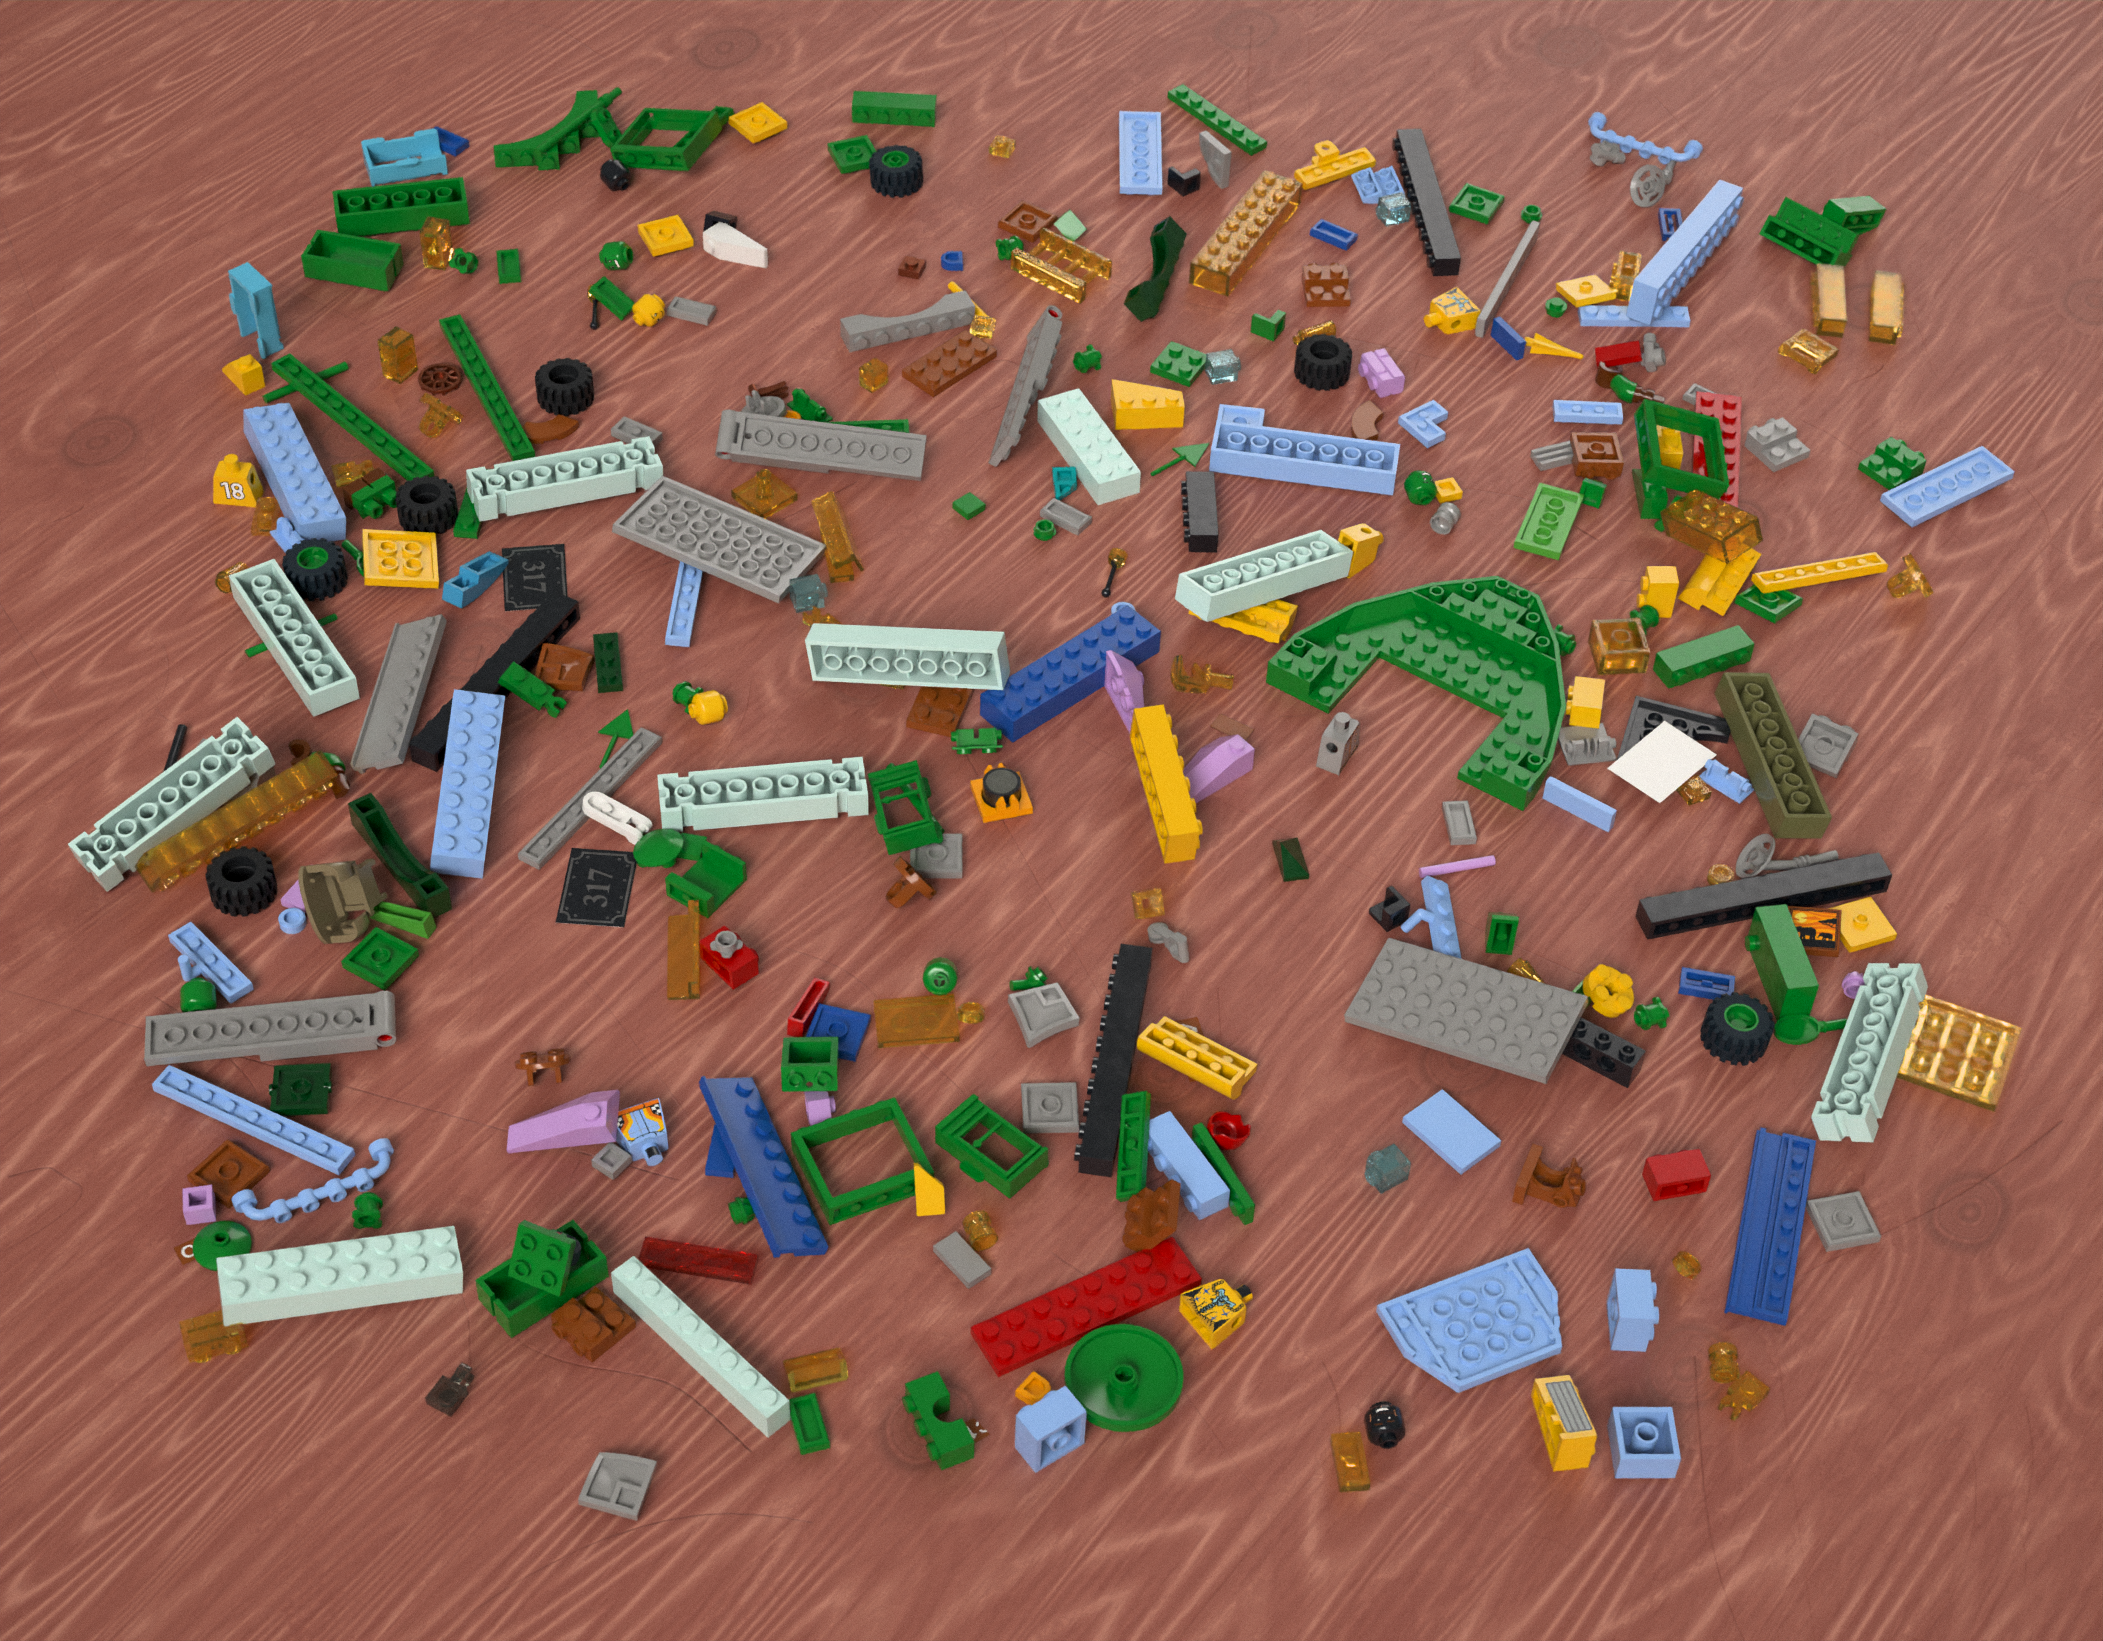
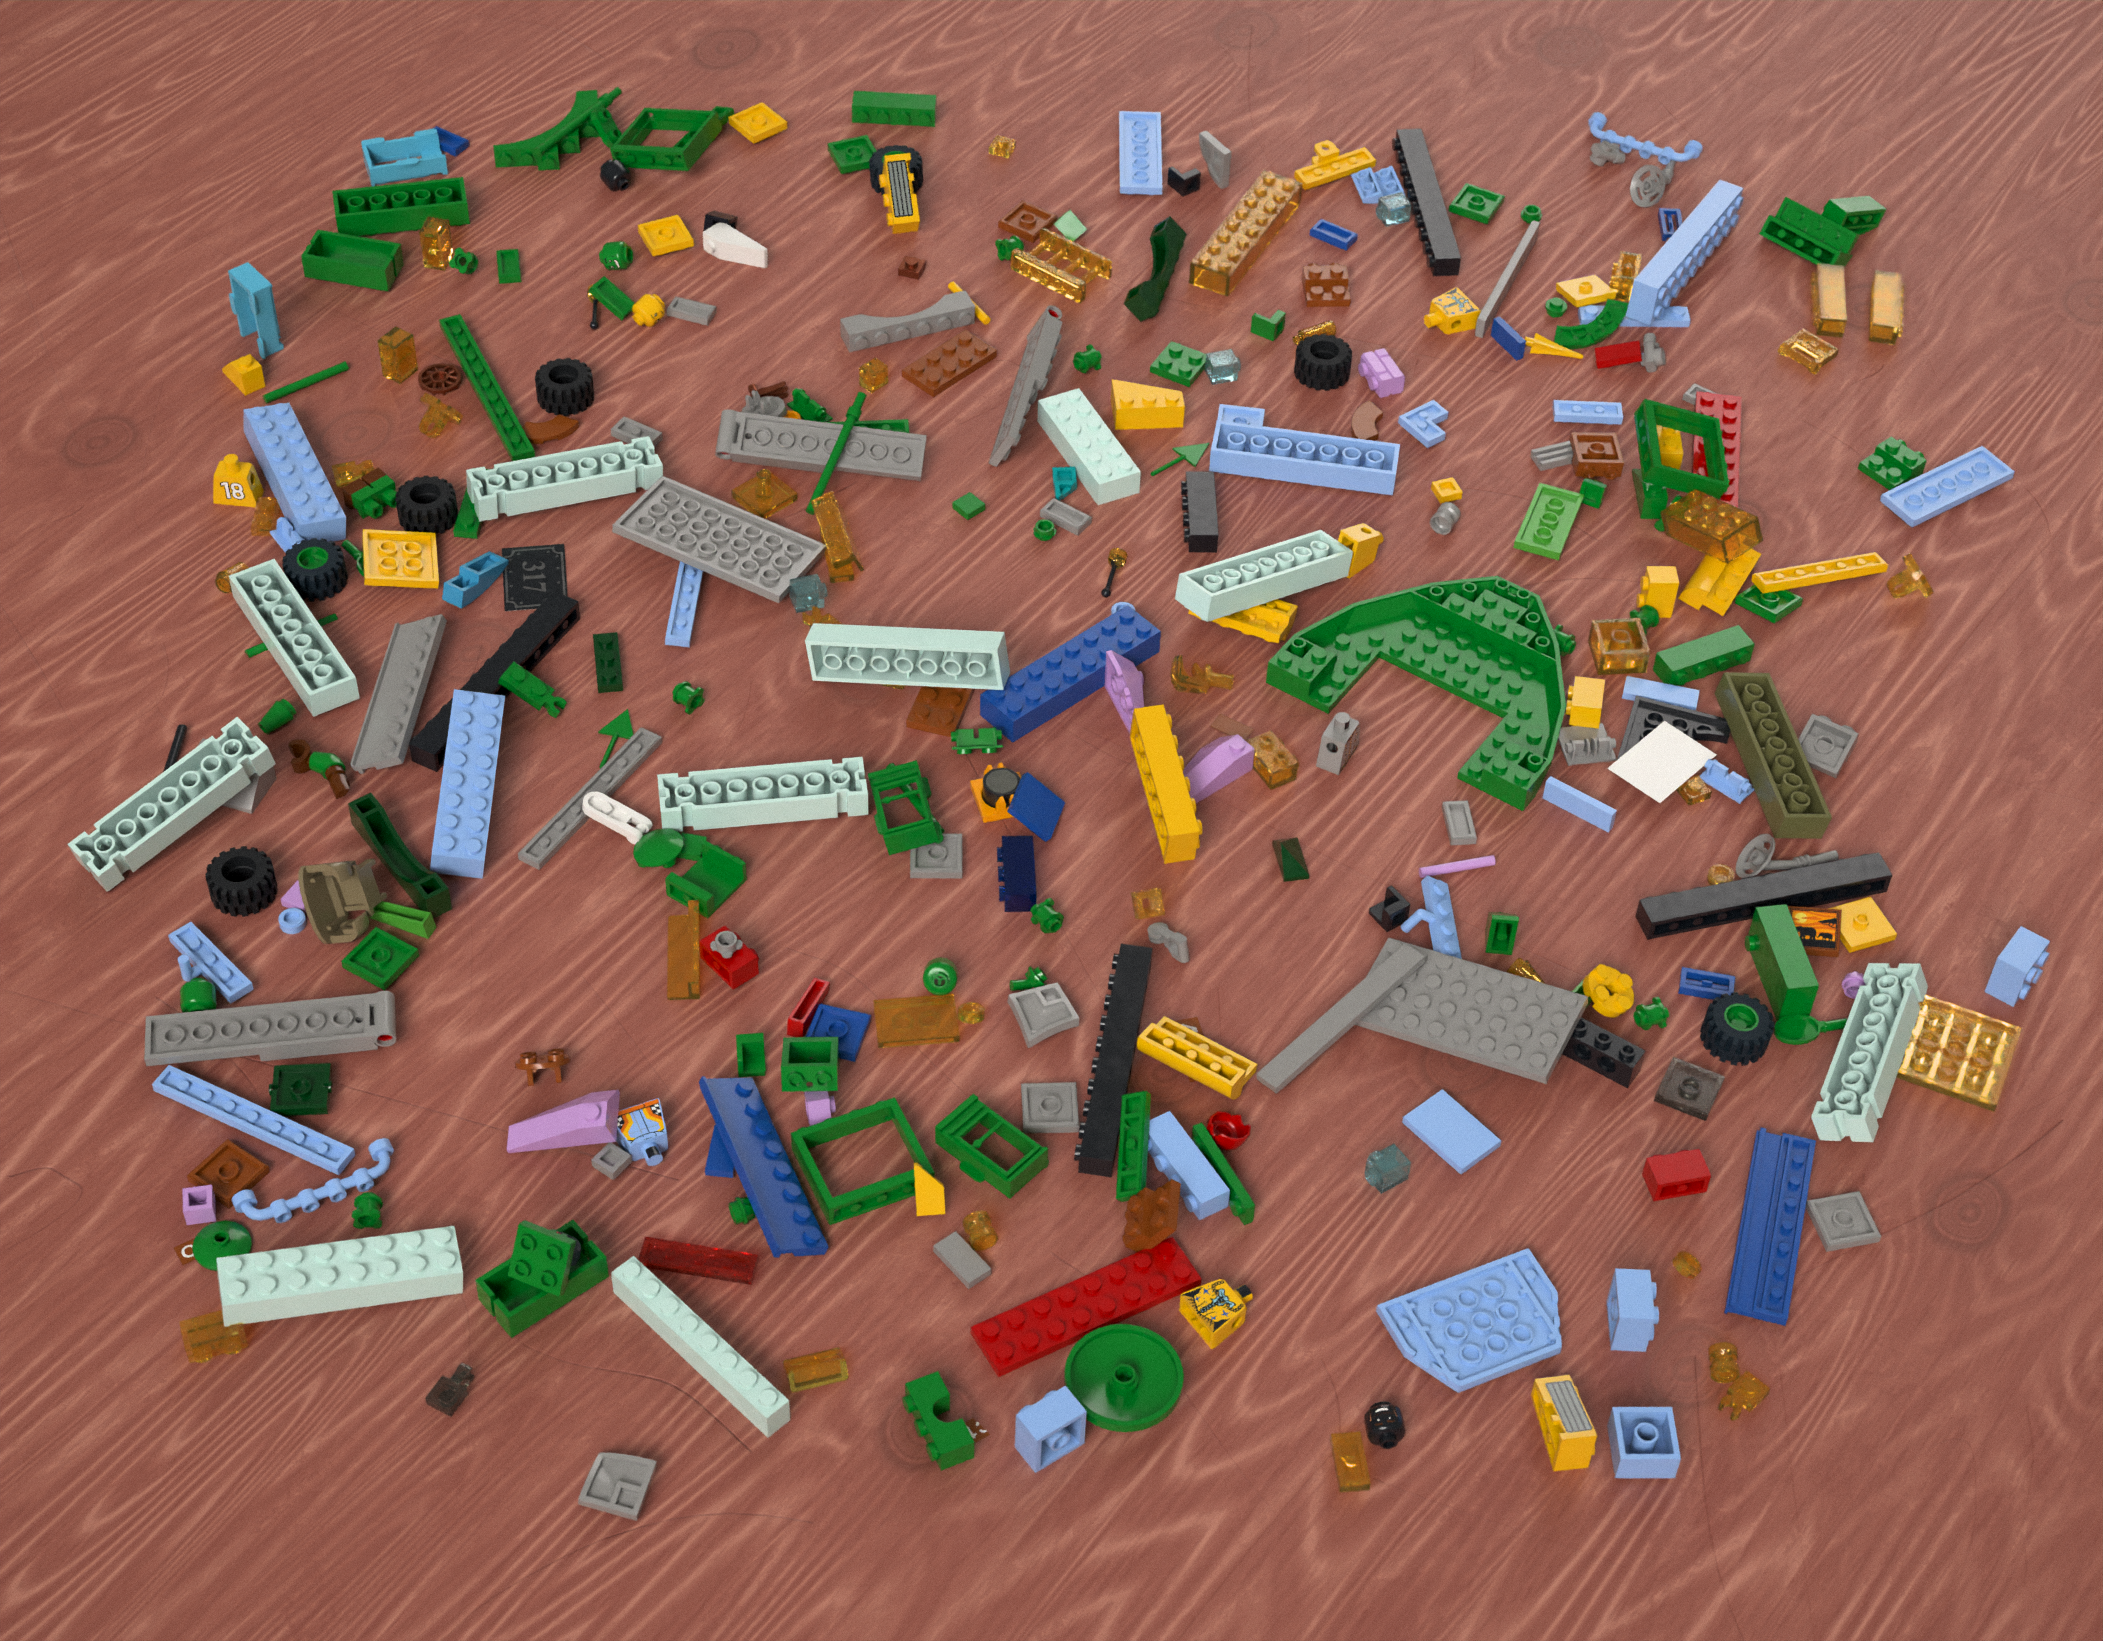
clear yellow brick [134,749,338,893] -> none
green plate [271,353,434,481] -> none
dark orange plate [534,643,595,691] -> none
dark orange plate [551,1287,636,1363] -> none
black sticker [555,848,637,927] -> none
yellow head [688,690,728,725] -> none
green tile [788,1393,830,1455] -> none
dark orange tile [885,856,937,908] -> none
blue tile [941,251,963,271] -> none
clear yellow plate [970,315,996,339] -> none
light orange tile [1015,1371,1051,1405] -> none
green plate [1167,84,1267,156] -> none
green head [1404,470,1437,505] -> none
dark orange tile [1512,1144,1586,1208] -> none
piece [1595,361,1665,403] -> none
light grey plate [1744,417,1811,472] -> none
none -> green cone [258,699,296,735]
none -> green panel [736,1033,766,1077]
none -> green bar [806,392,867,515]
none -> wedge [879,153,920,234]
none -> clear blue brick [997,836,1037,912]
none -> blue tile [1007,772,1065,842]
none -> green brick [1030,898,1064,934]
none -> clear yellow brick [1246,730,1299,790]
none -> light grey tile [1256,943,1426,1094]
none -> green tile [1553,299,1629,349]
none -> light blue tile [1622,676,1700,711]
none -> clear smoke plate [1654,1057,1725,1121]
none -> light blue brick [1985,926,2050,1007]

